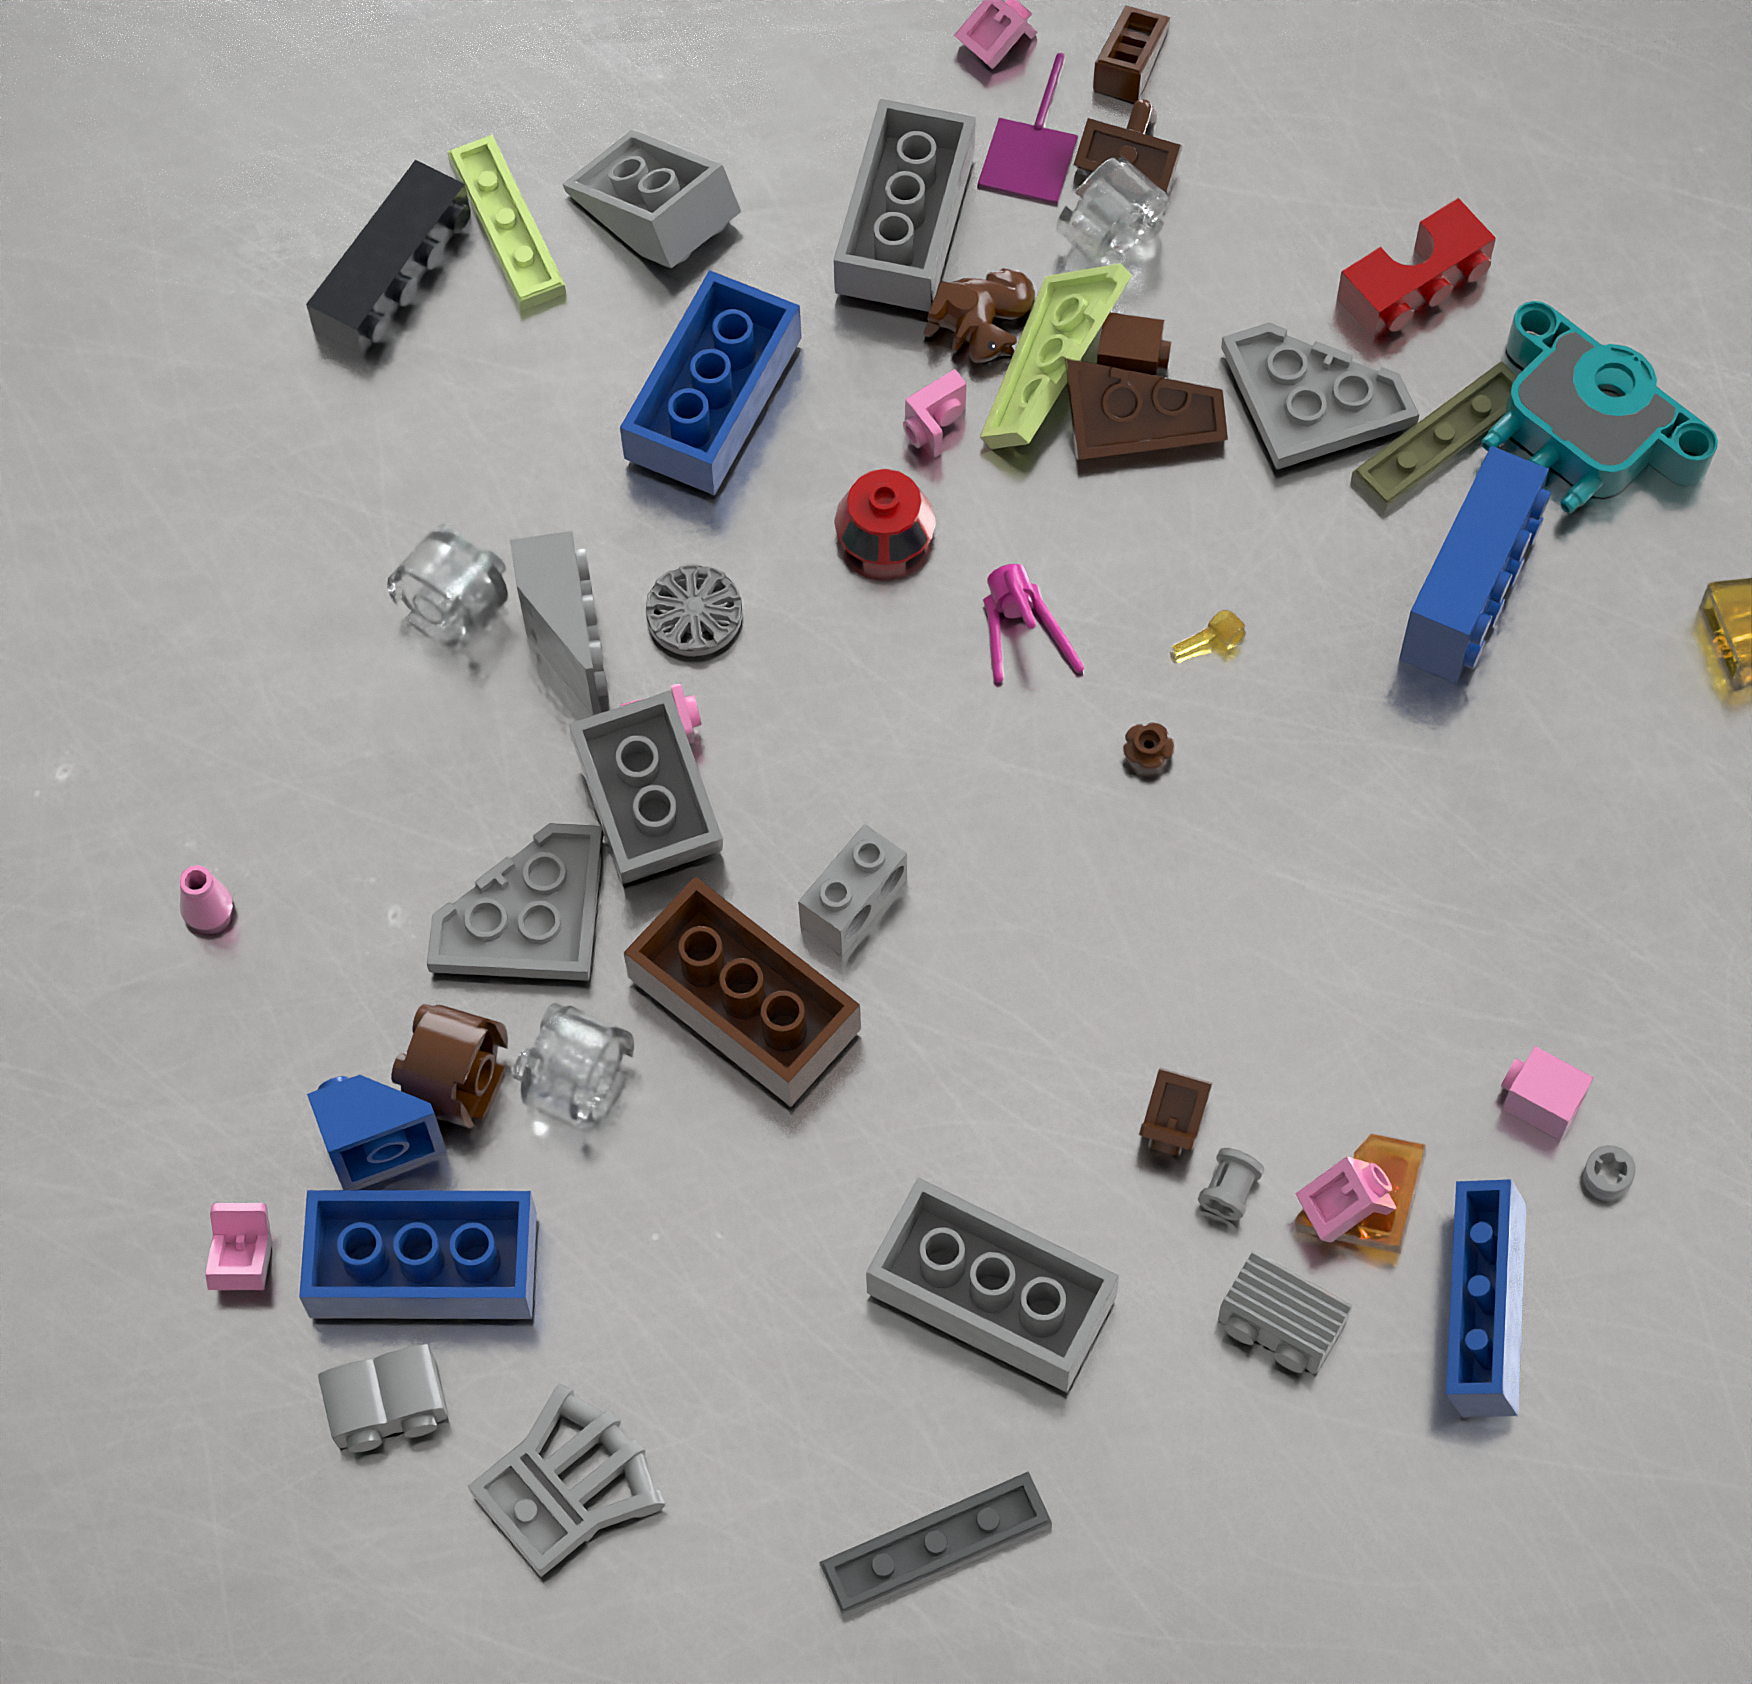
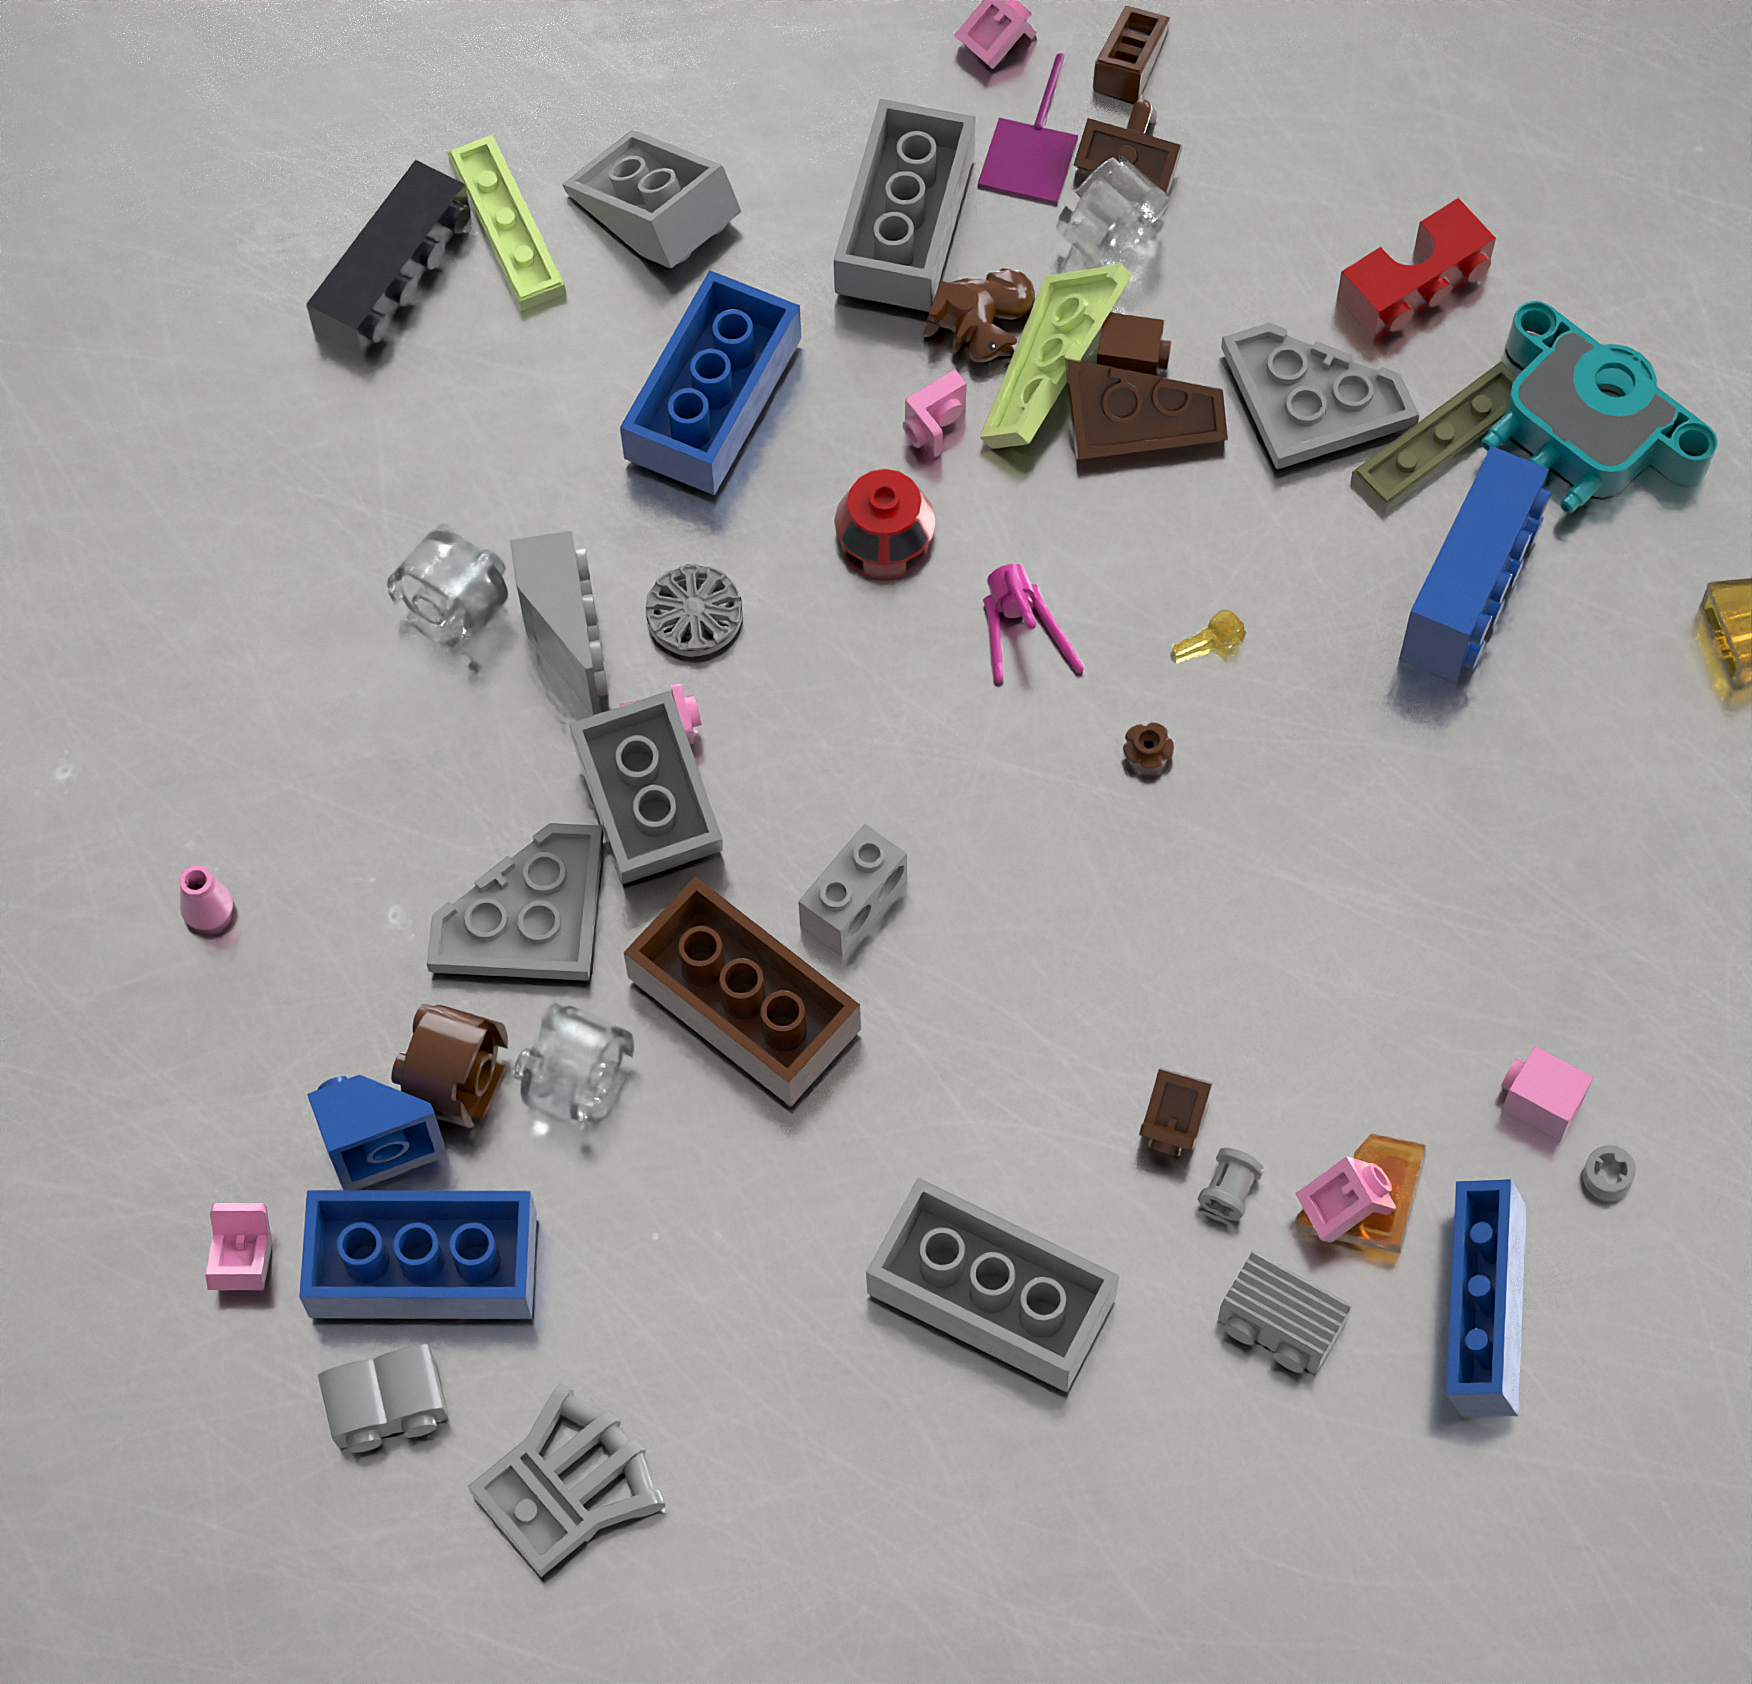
dark grey tile [819,1471,1052,1619] -> none

